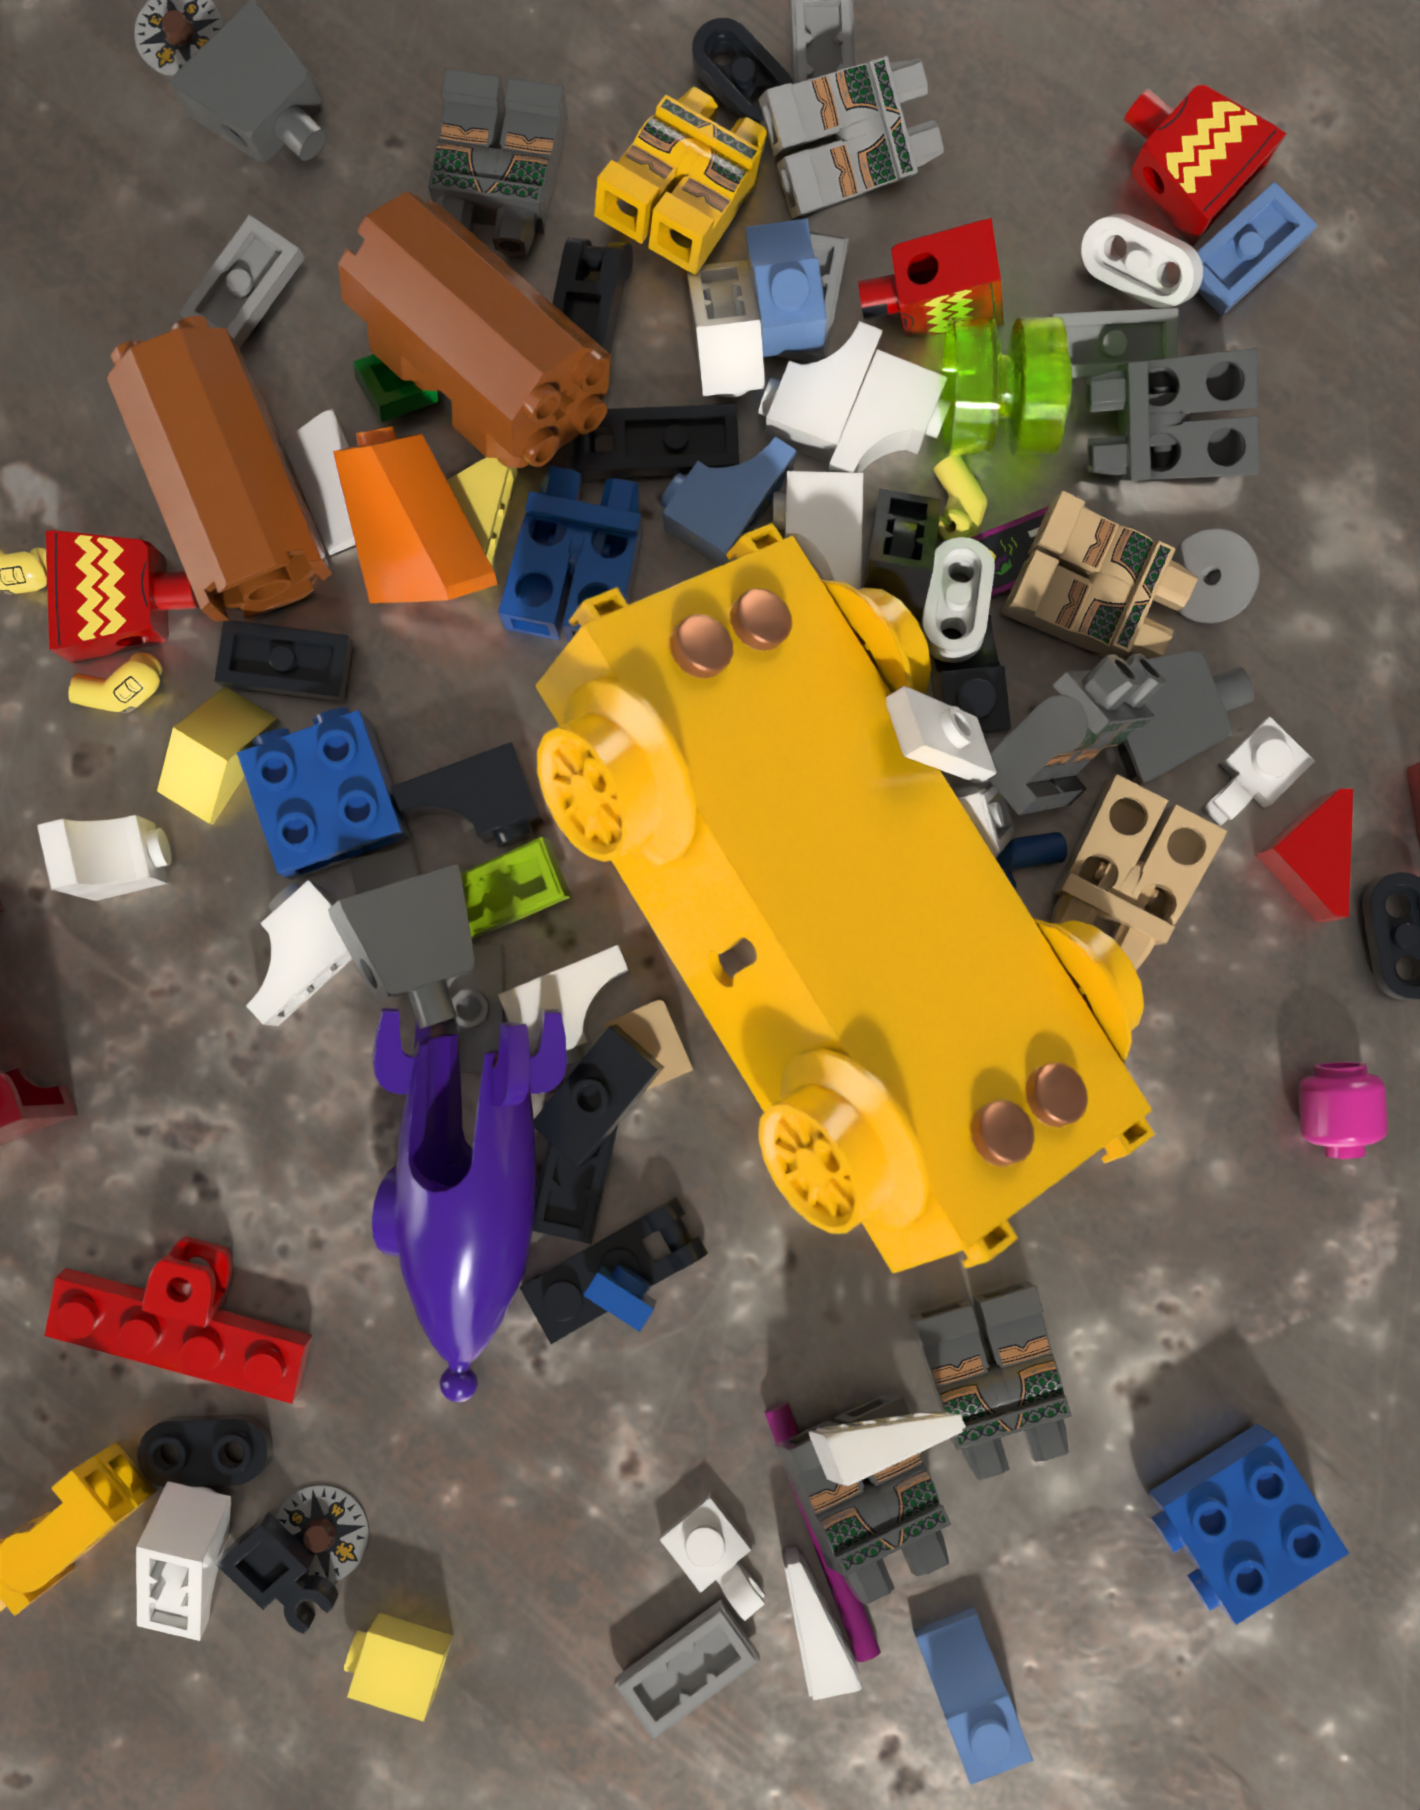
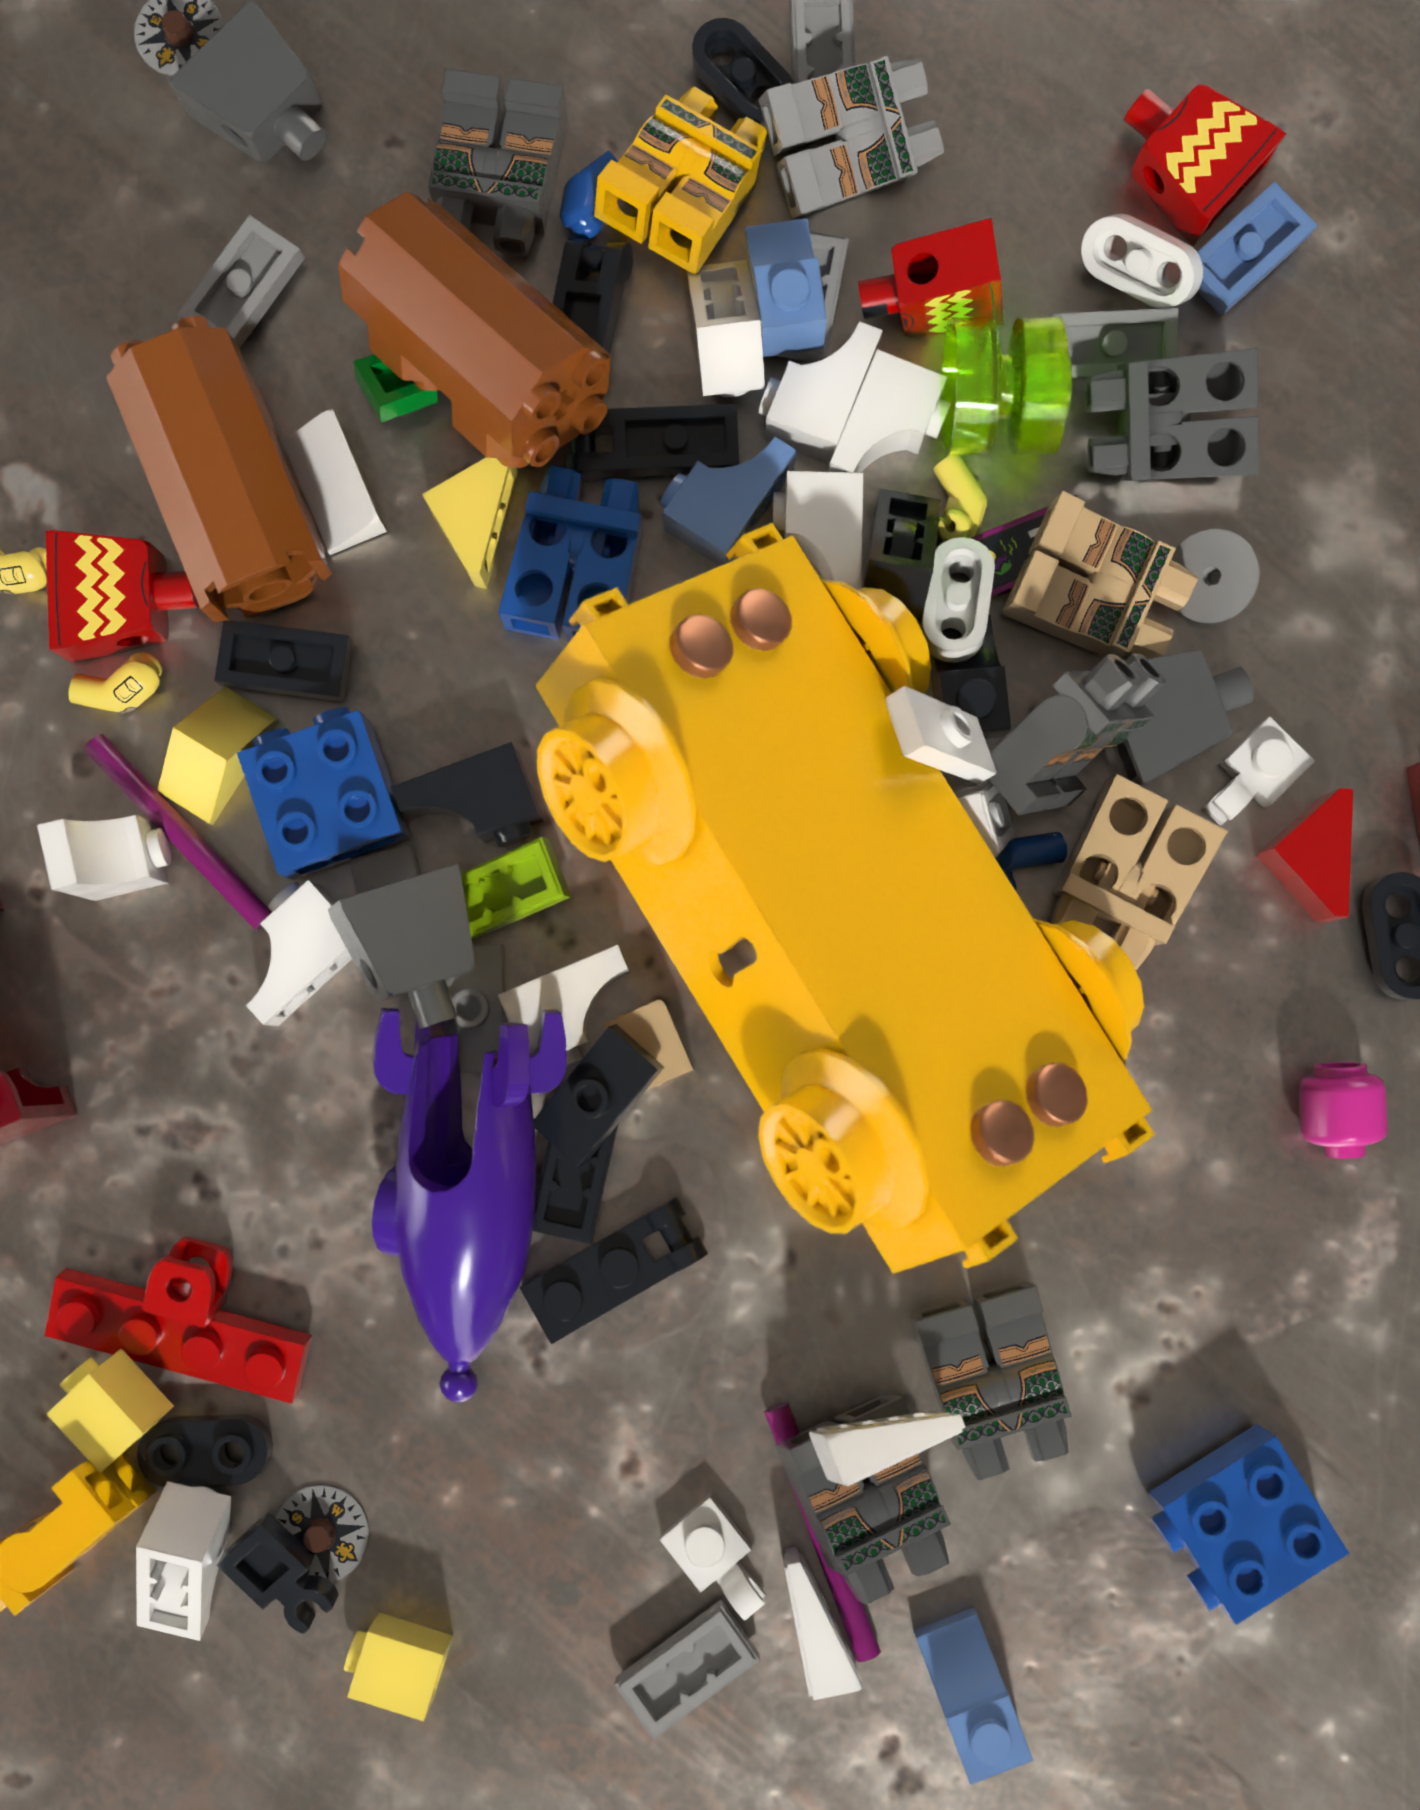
orange slope [333,425,498,604] -> none
blue plate [583,1265,656,1332] -> none
none -> light yellow brick [47,1348,174,1473]
none -> magenta bar [84,734,272,930]
none -> blue arm [560,151,618,240]

